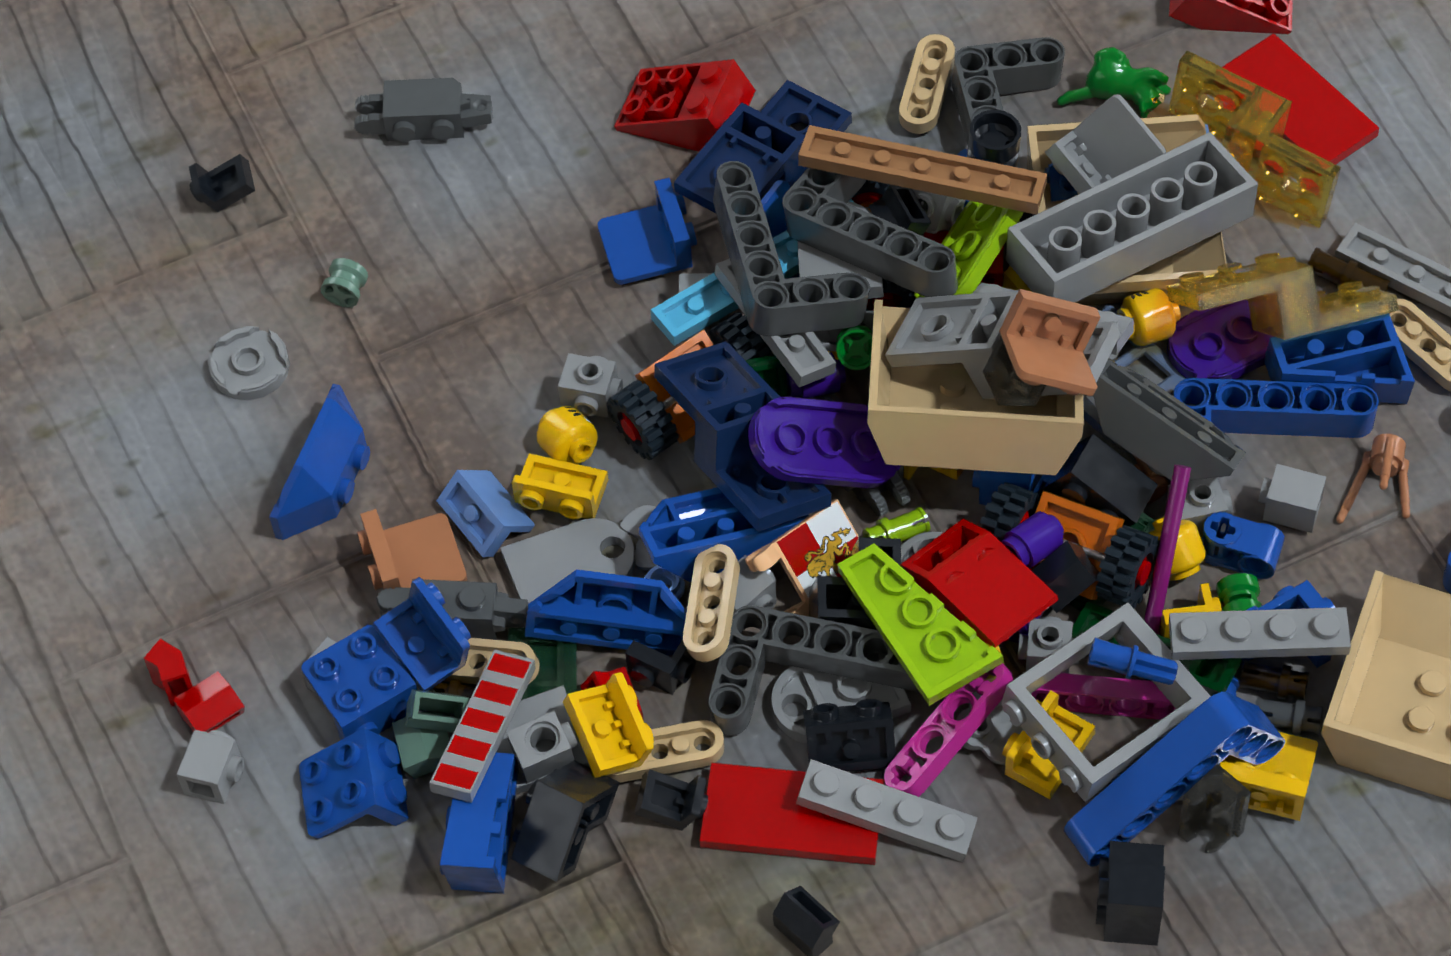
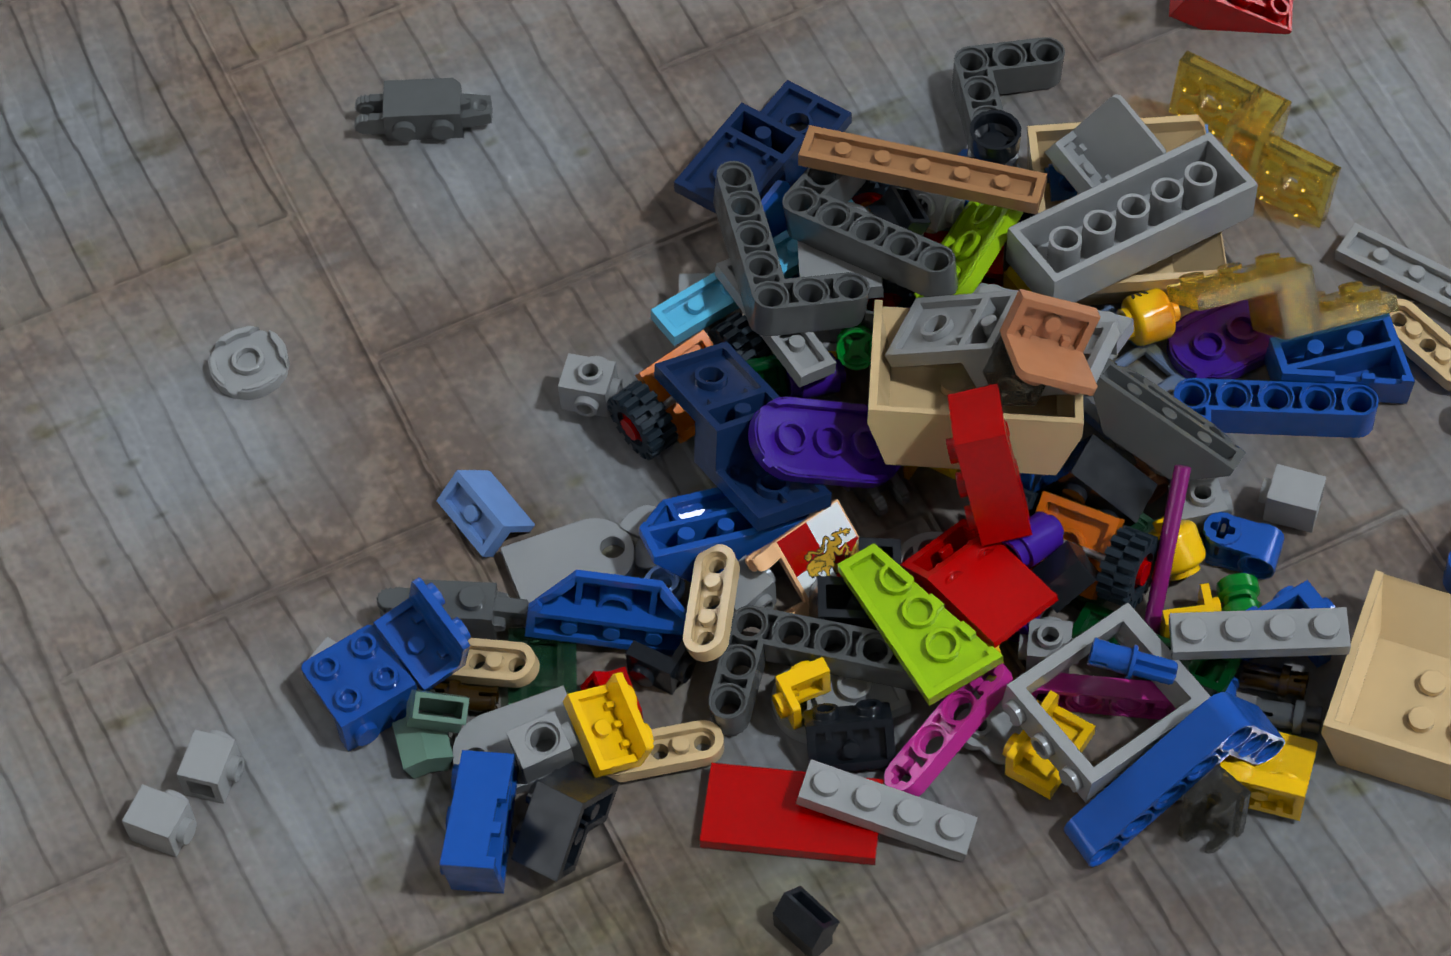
red piece [144,638,193,707] -> none
red piece [173,671,245,733] -> none
black bracket [189,154,255,212] -> none
blue wedge [269,384,370,540] -> none
blue bracket [299,728,409,839] -> none
sand green wheel [320,258,369,307] -> none
nougat bracket [357,509,467,590] -> none
tile [429,649,536,803] -> none
yellow bracket [511,453,609,519] -> none
yellow head [537,406,598,464] -> none
blue bracket [597,177,697,285] -> none
red slope [614,59,756,152] -> none
black bracket [634,769,708,831] -> none
lime pin [862,507,931,542] -> none
tan plate [899,34,955,134] -> none
green animal [1057,47,1171,118] -> none
black brick [1096,841,1165,946] -> none
red tile [1215,33,1379,176] -> none
dark brown pin [1305,247,1390,305] -> none
nougat plant [1336,434,1410,524] -> none
none -> light grey brick [122,784,197,857]
none -> yellow bracket [772,657,831,730]
none -> red wedge [946,383,1032,546]

